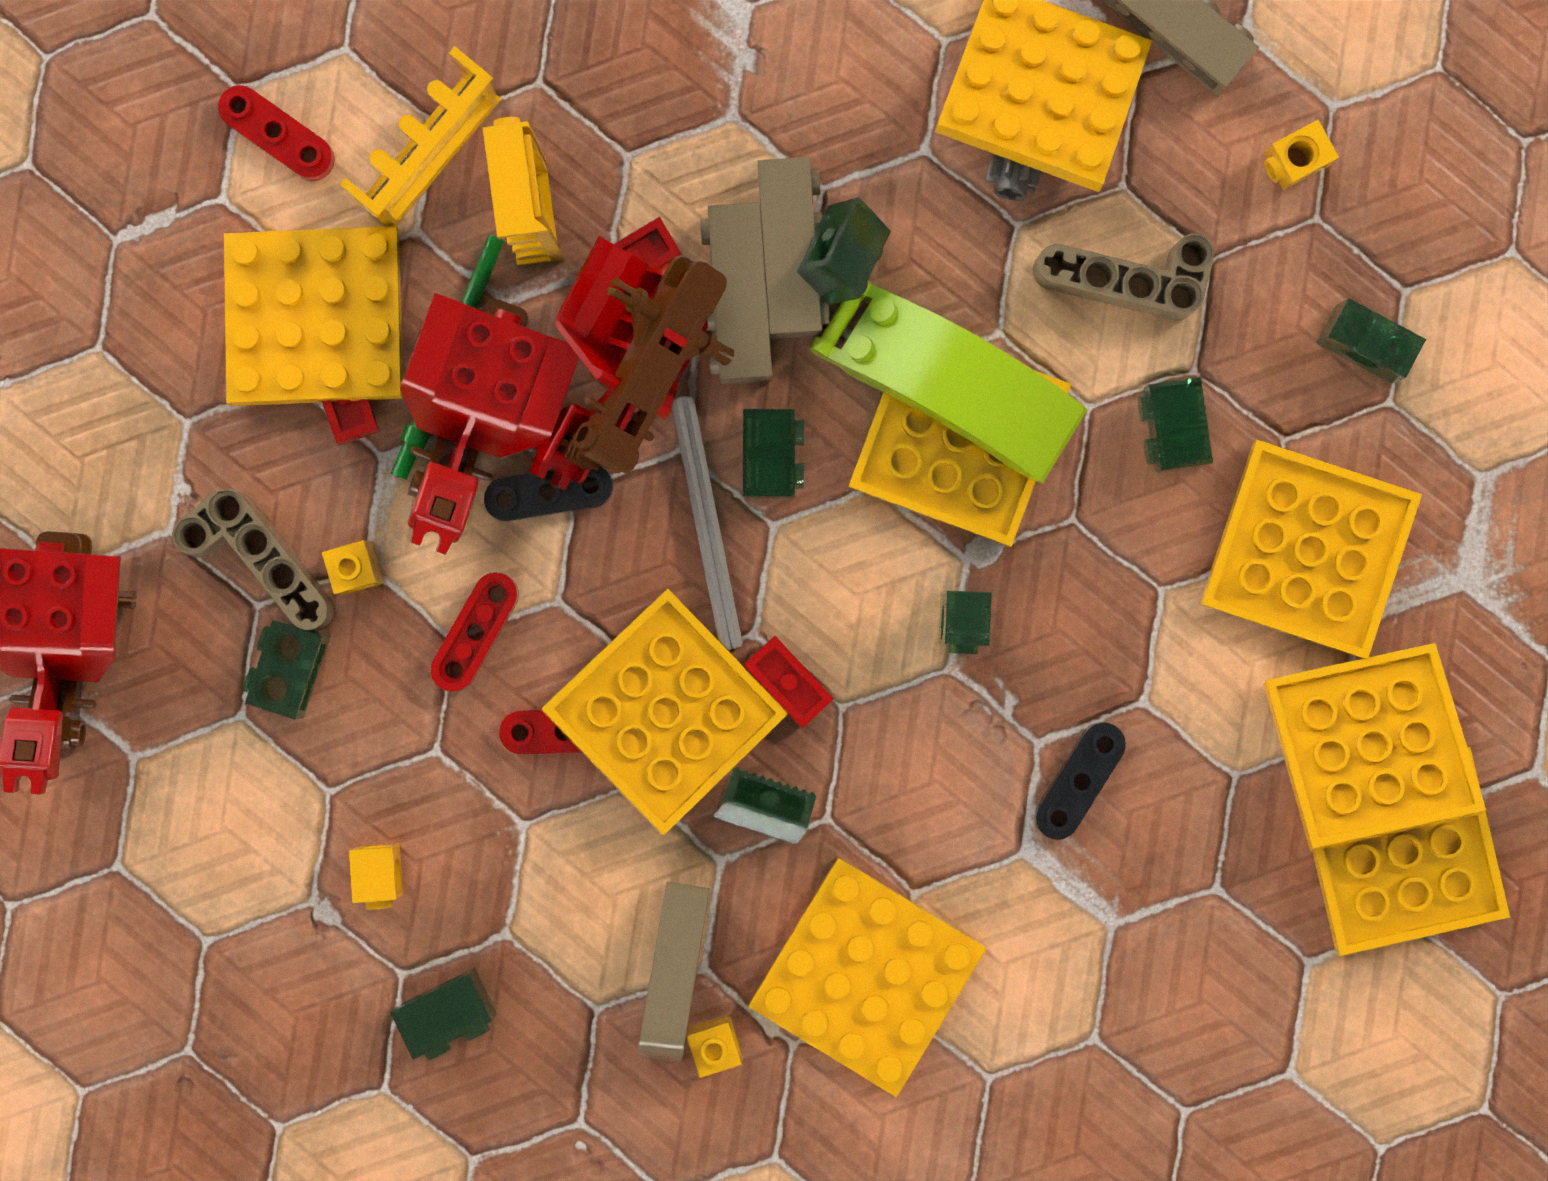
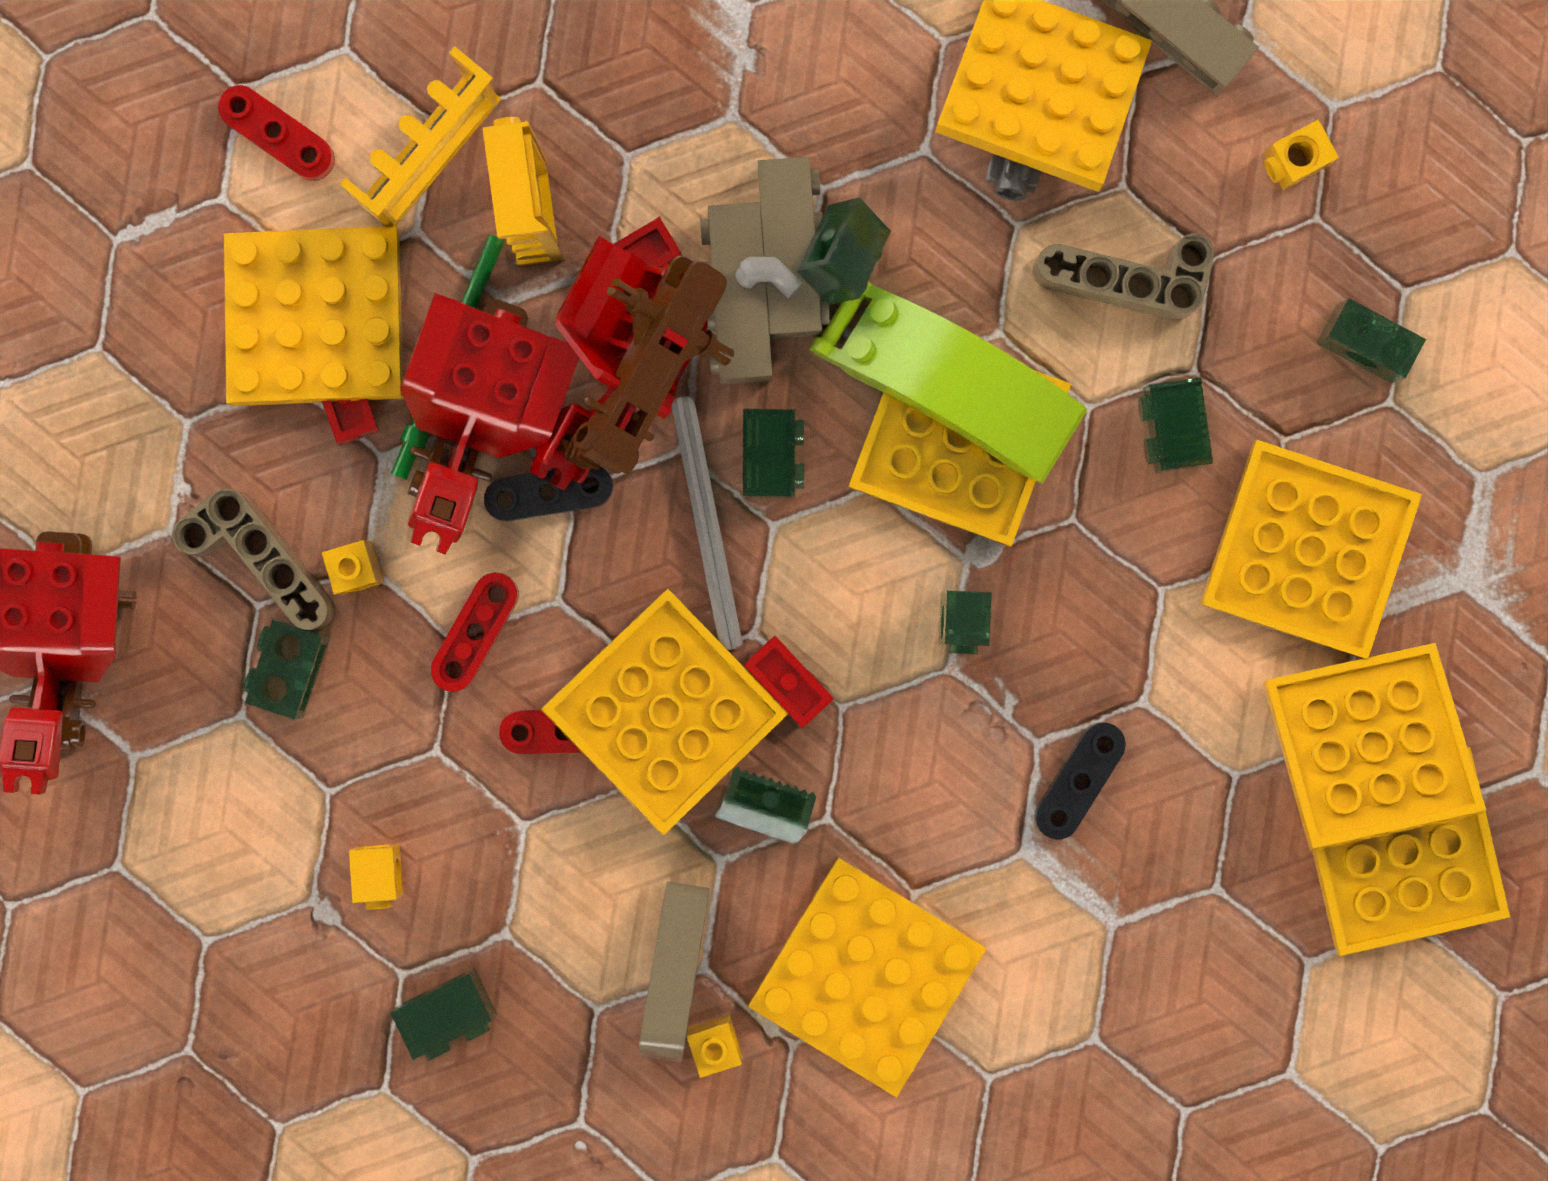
none -> light grey arm [735,257,803,299]

